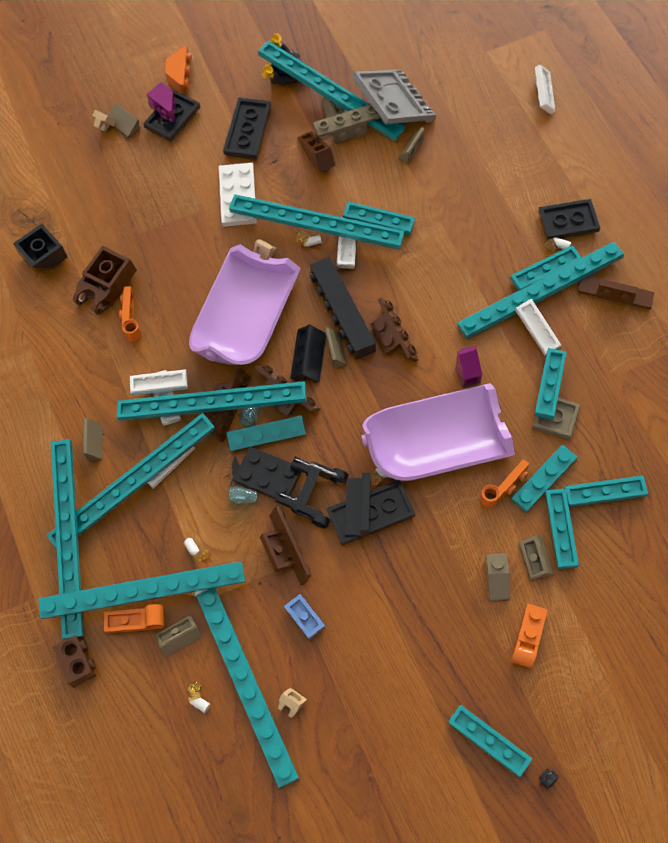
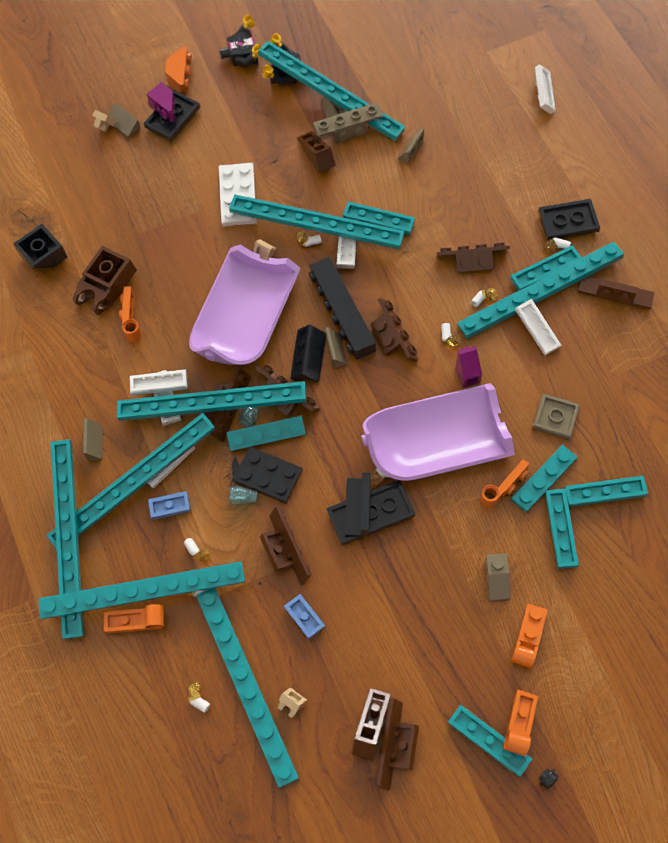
reddish brown brick [53,635,97,688] -> none
dark tan slope [154,615,202,657] -> none
black plate [223,97,271,159] -> none
black connector [275,456,349,529] -> none
light grey hinge [352,69,436,124] -> none
dark tan slope [519,535,554,580] -> none
teal plate [534,348,567,420] -> none
none -> medium blue plate [148,491,191,520]
none -> torso [219,14,261,67]
none -> reddish brown slope [352,688,391,761]
none -> reddish brown bracket [376,698,419,790]
none -> reddish brown bracket [436,242,510,272]
none -> arm [441,323,461,347]
none -> arm [471,288,498,307]
none -> orange plate [503,690,538,757]

